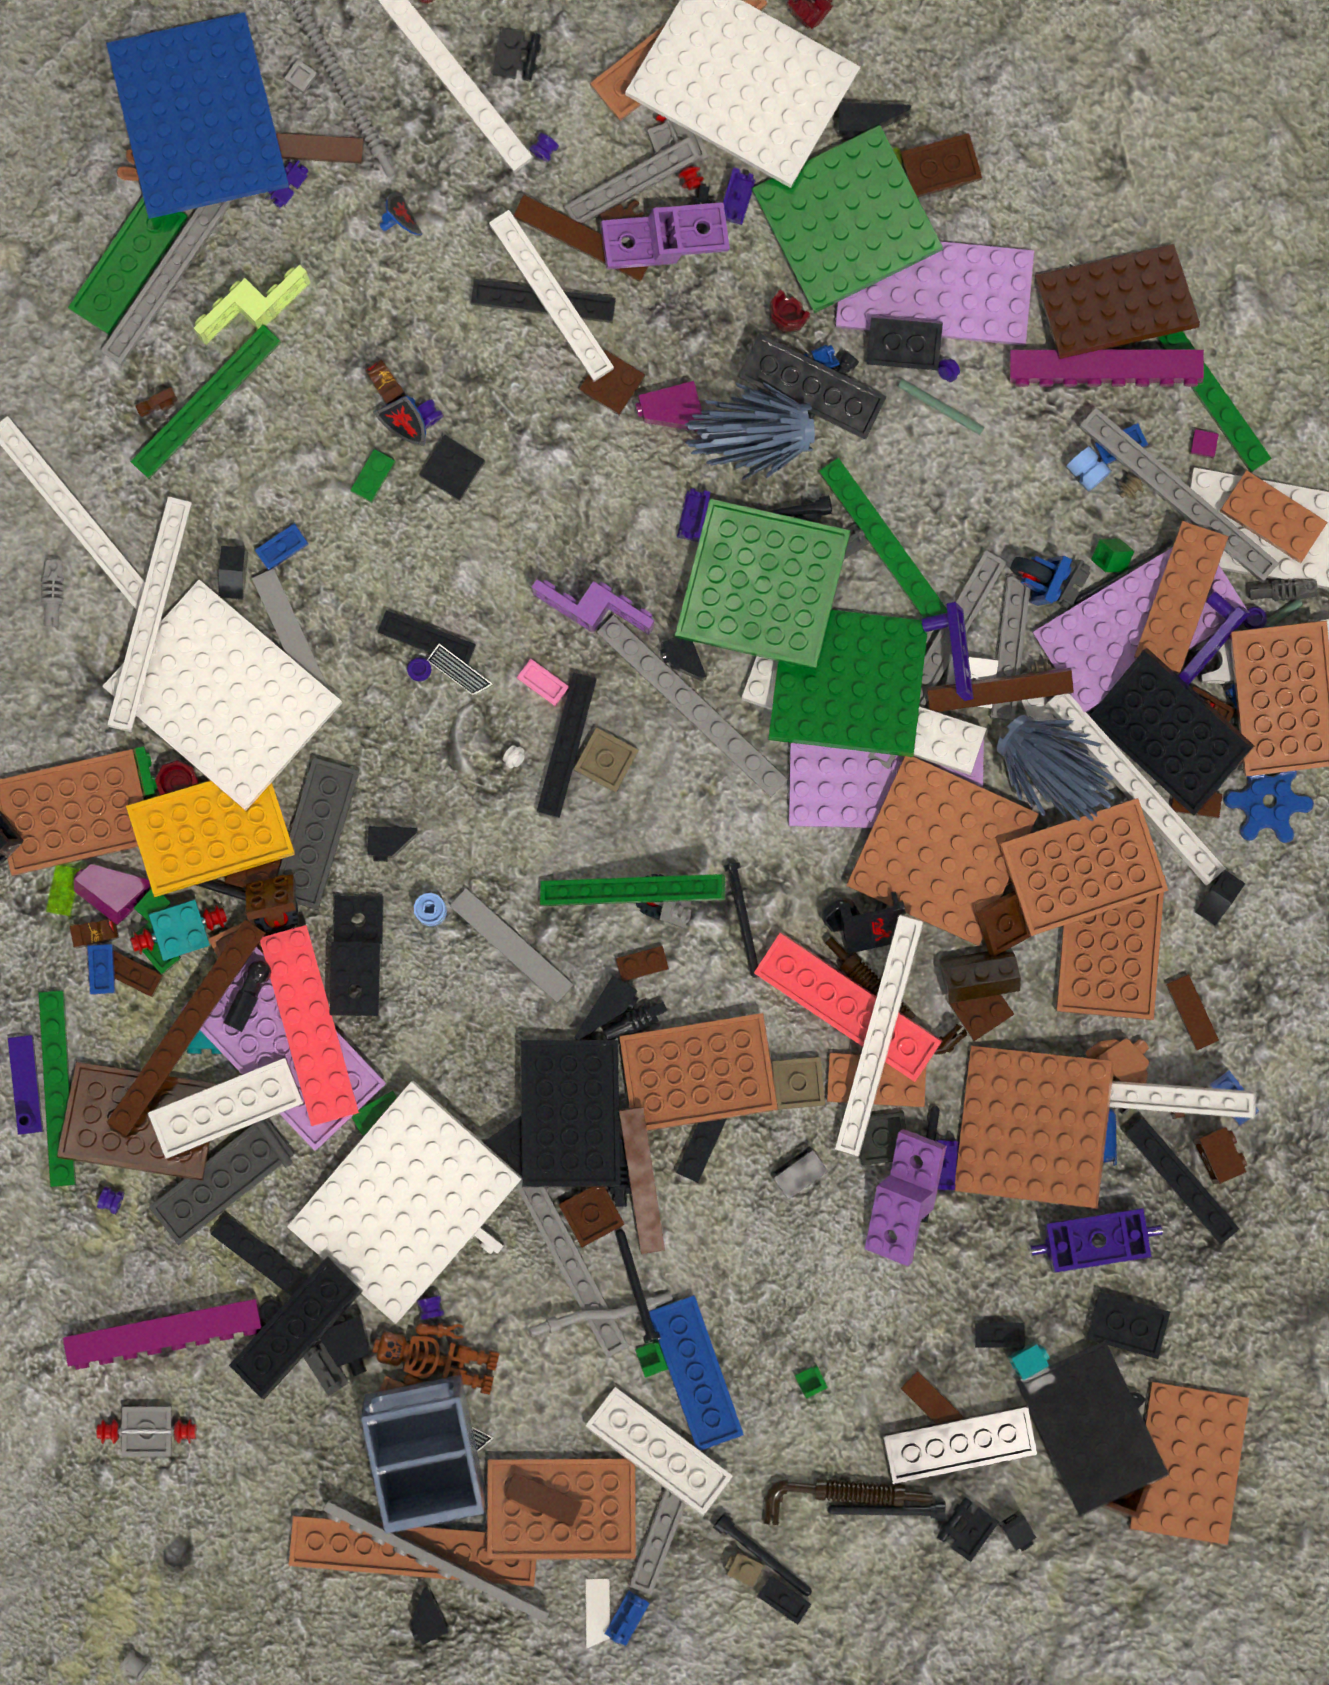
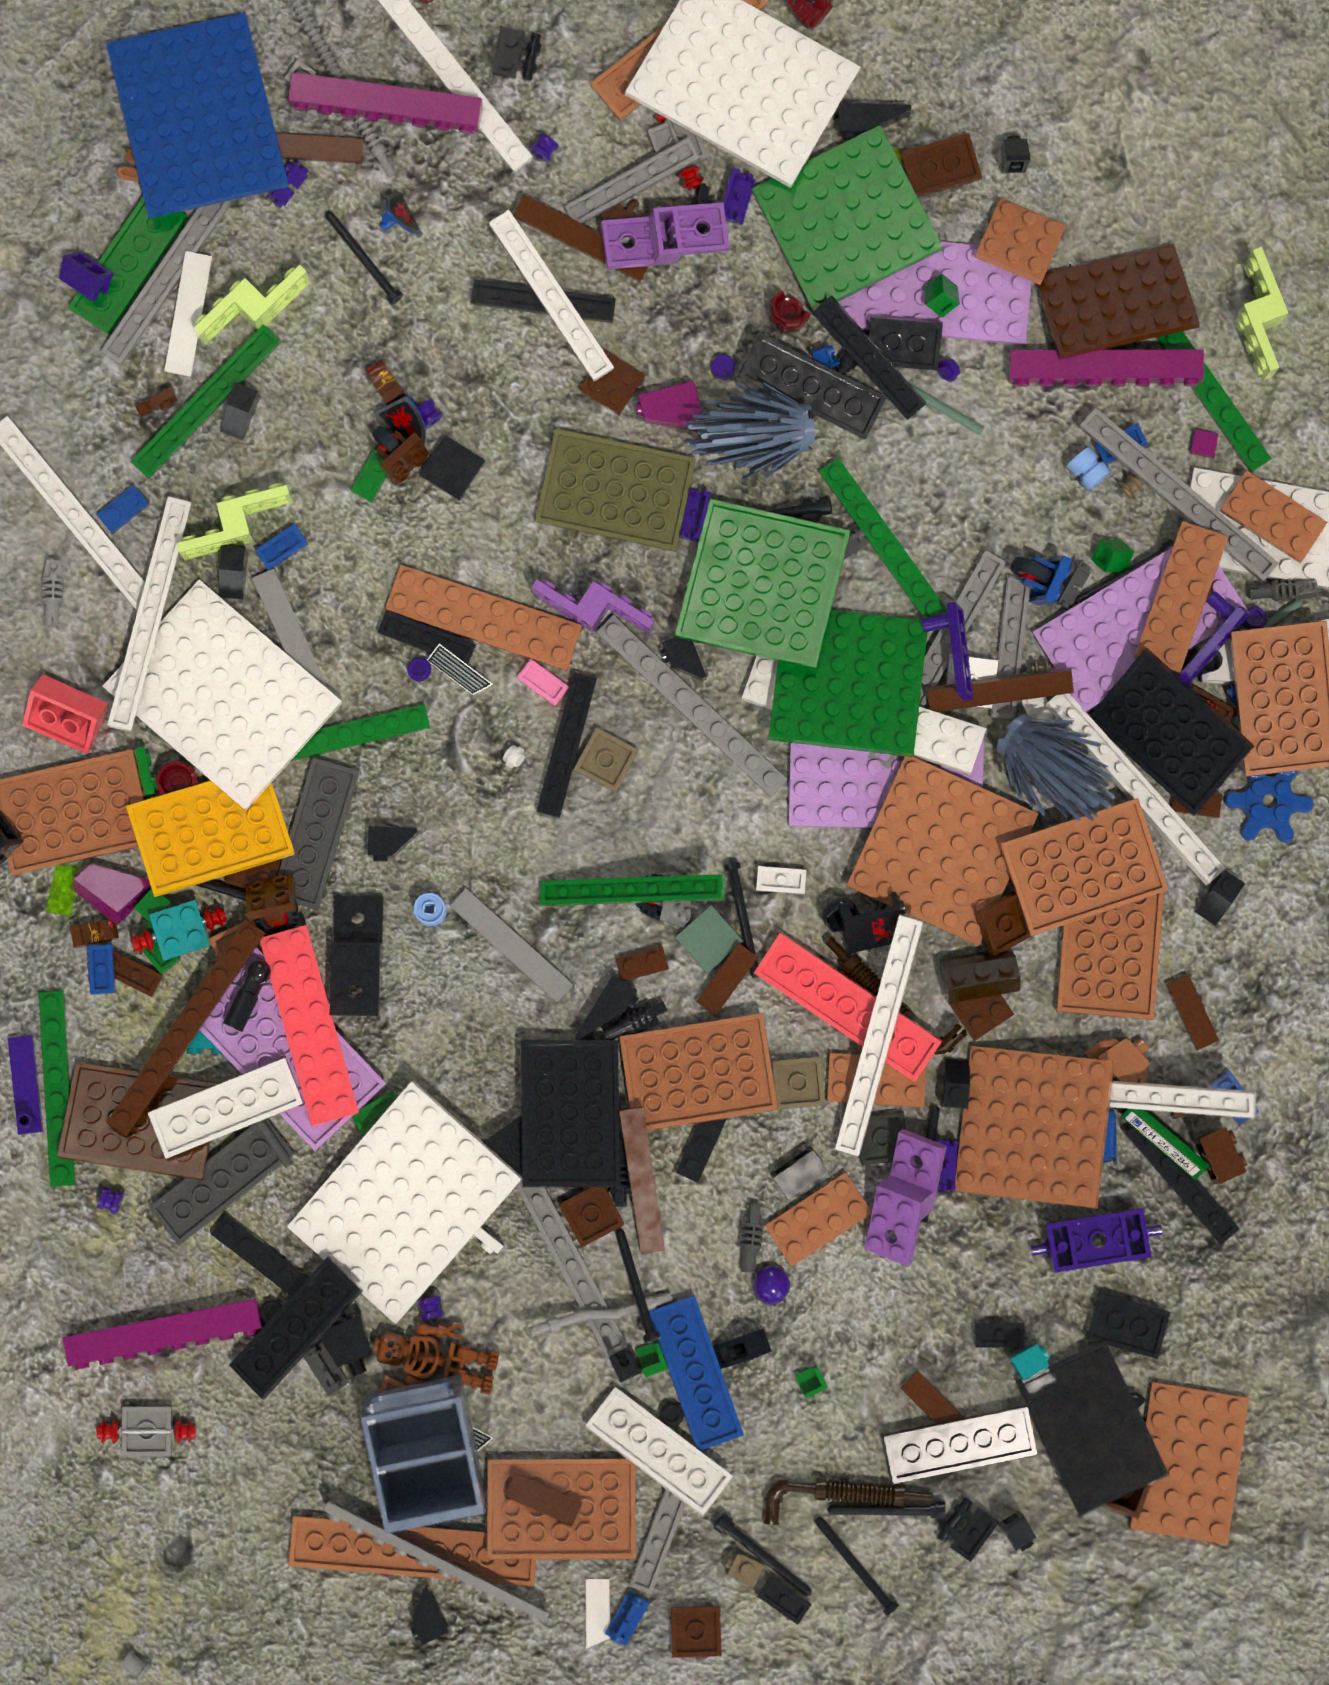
none -> coral slope [22,674,108,754]
none -> dark purple hinge [59,251,114,301]
none -> blue plate [96,485,150,535]
none -> white sticker [164,251,212,376]
none -> yellowish green bracket [177,483,294,560]
none -> black slope [220,383,261,441]
none -> magenta brick [289,72,483,134]
none -> green plate [290,704,431,762]
none -> black bar [325,211,404,305]
none -> reddish brown plate [372,425,429,486]
none -> nougat plate [385,565,582,671]
none -> olive plate [535,428,696,552]
none -> black hinge [609,1351,643,1383]
none -> black plate [660,1402,684,1427]
none -> reddish brown plate [671,1605,722,1658]
none -> sand green tile [675,906,743,974]
none -> reddish brown tile [696,943,758,1016]
none -> dark purple tile [712,355,736,380]
none -> black slope [713,1328,772,1369]
none -> dark grey hinge [739,1204,764,1273]
none -> dark purple hair [752,1266,790,1305]
none -> white plate [756,866,806,895]
none -> nougat plate [764,1172,872,1267]
none -> black plate [813,295,926,420]
none -> black bar [814,1516,899,1616]
none -> green panel [924,273,960,318]
none -> black slope [942,1059,970,1109]
none -> nougat plate [974,198,1066,285]
none -> black slope [1001,136,1030,174]
none -> tile [1120,1108,1209,1180]
none -> yellowish green bracket [1235,247,1288,381]

